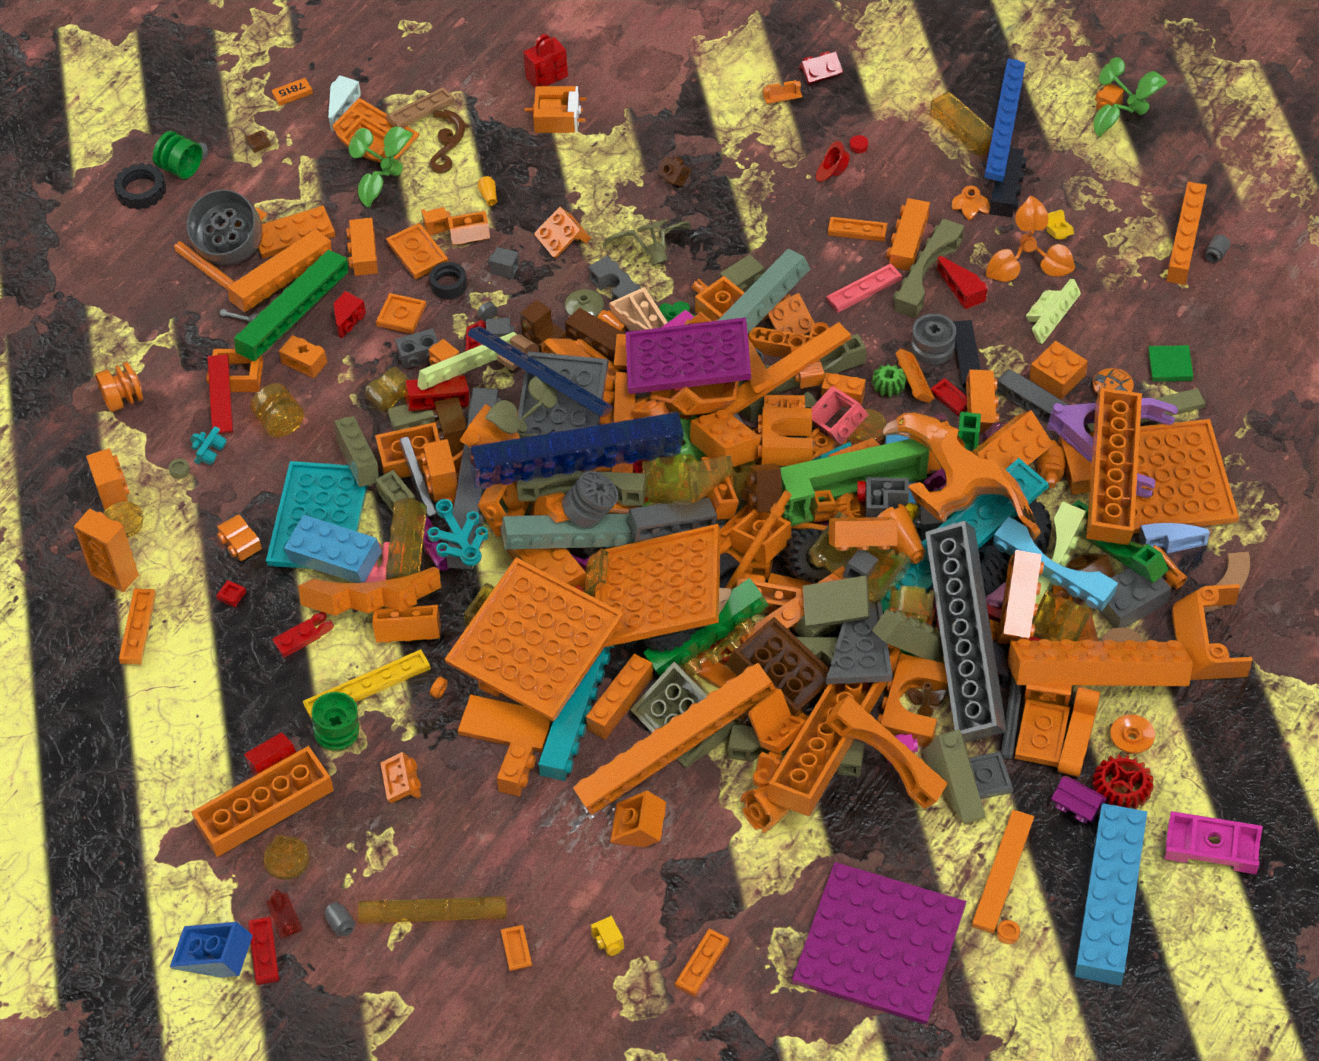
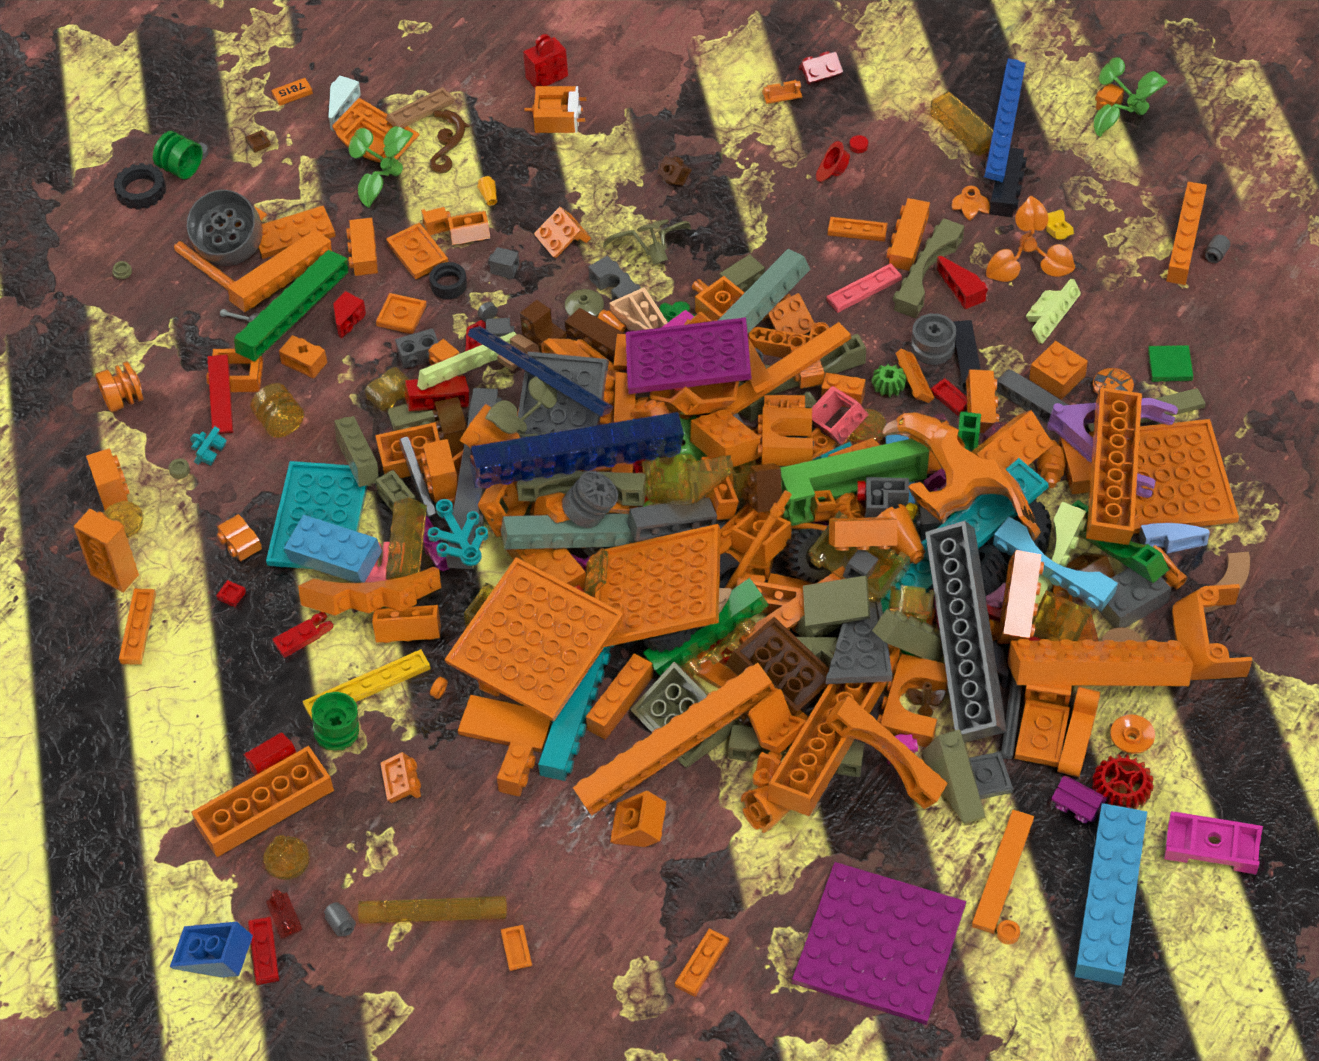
yellow brick [591,916,624,956] -> none
none -> olive plate [112,261,132,279]

